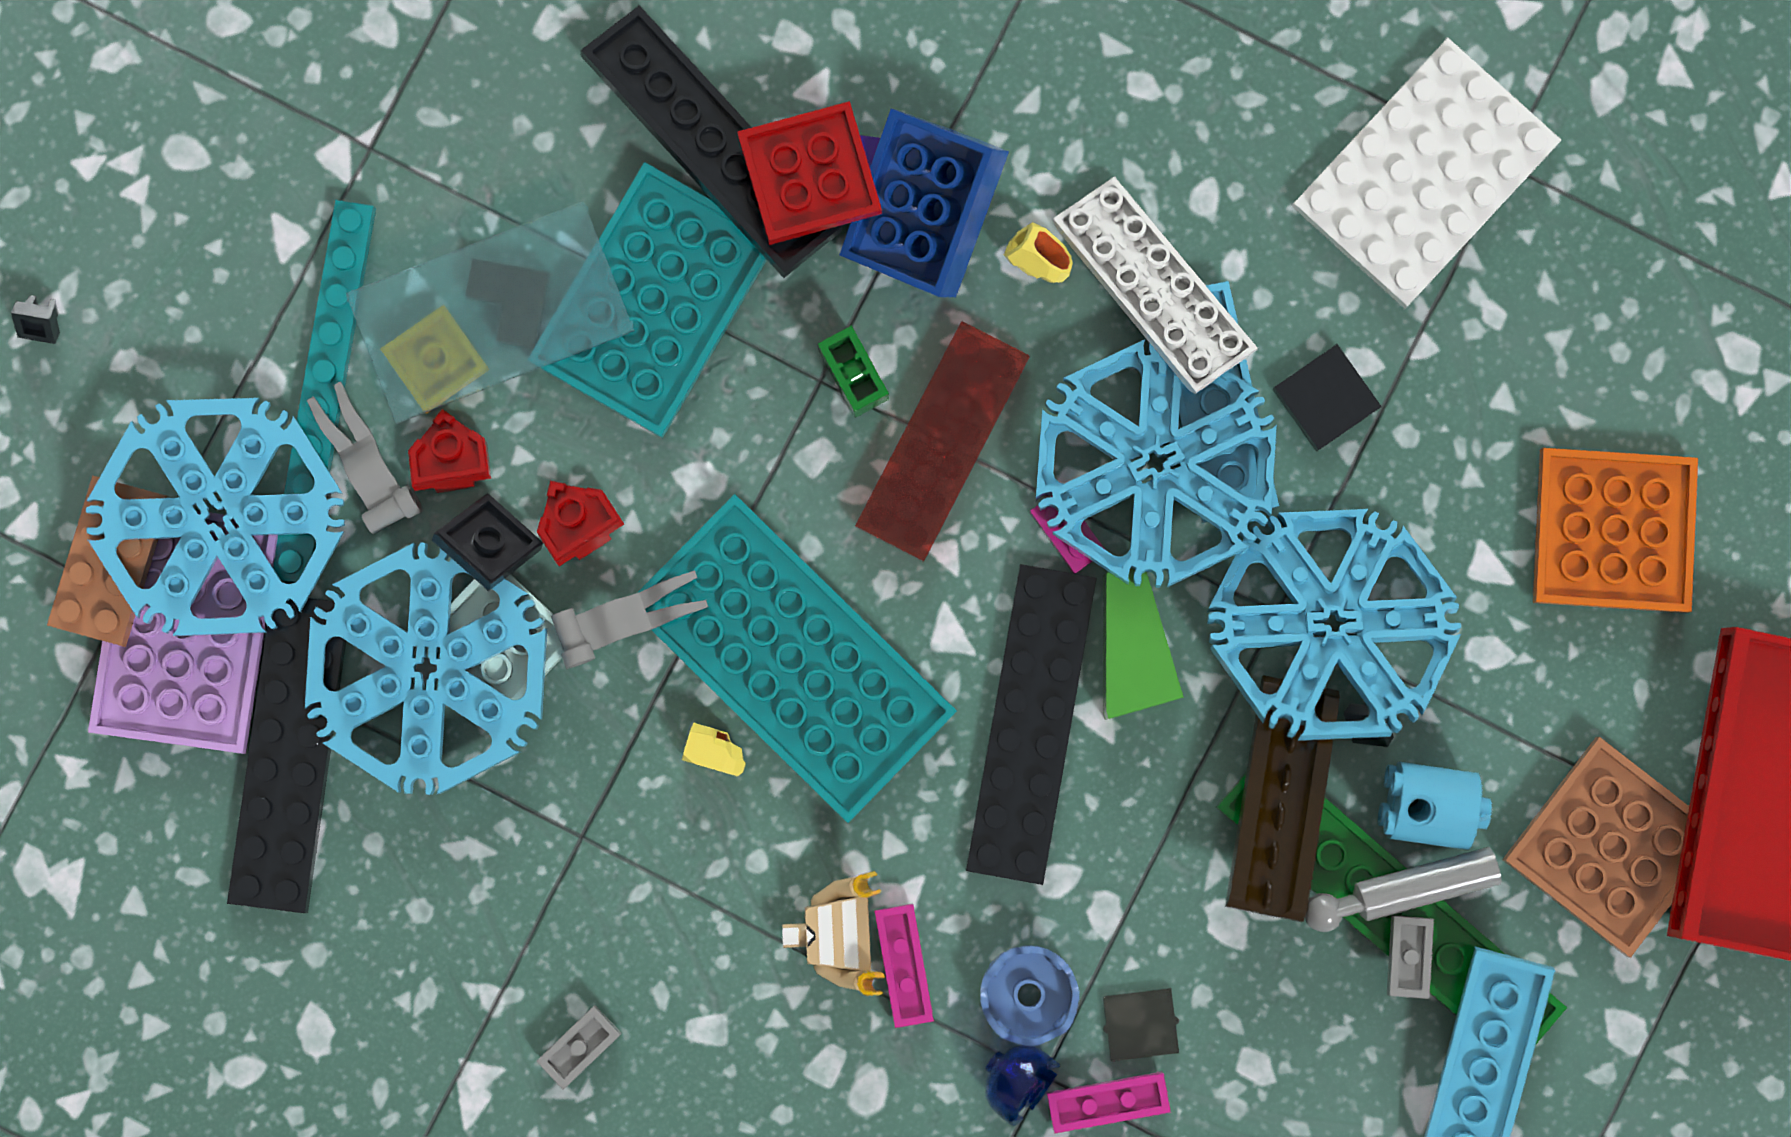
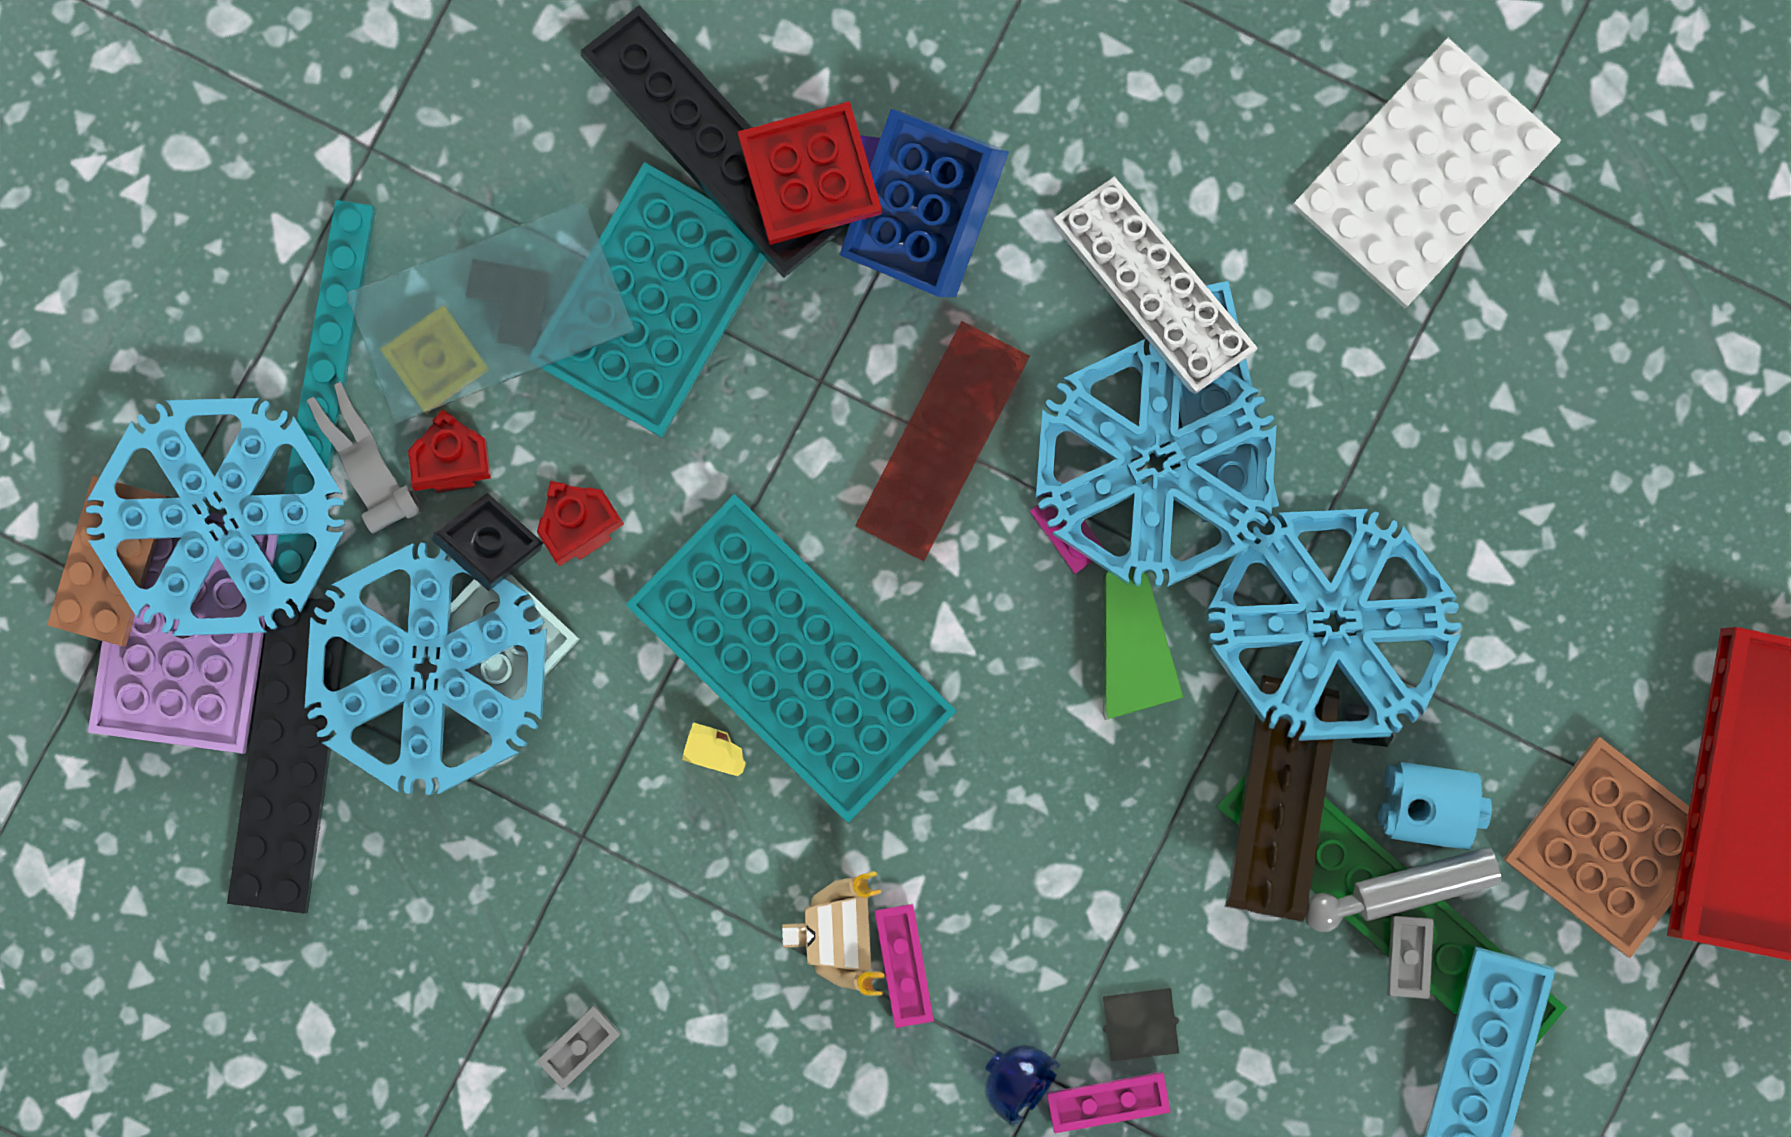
black tile [11,295,60,344] -> none
light grey flag [551,571,708,669] -> none
green brick [817,325,889,418] -> none
black plate [966,564,1097,885] -> none
medium blue plate [980,945,1079,1046] -> none
light yellow rock [1003,222,1073,283] -> none
black tile [1273,344,1382,451] -> none
orange plate [1533,448,1698,613] -> none

